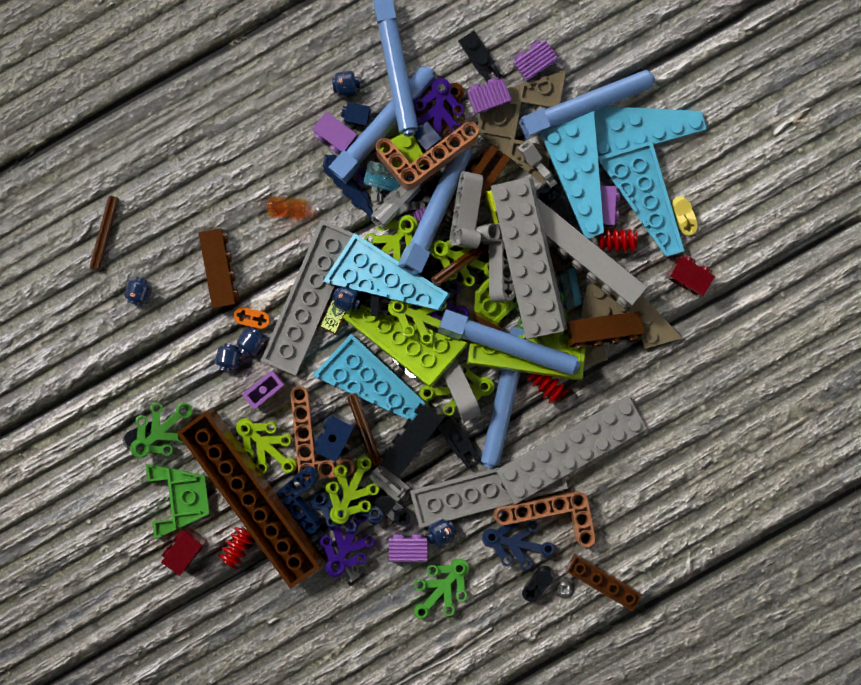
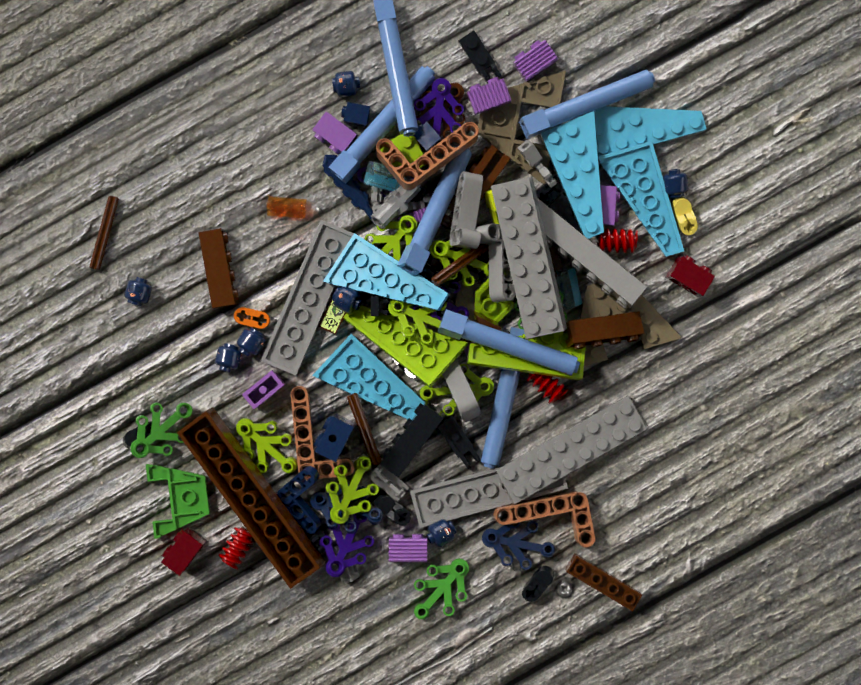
none -> dark blue head [663,169,688,198]

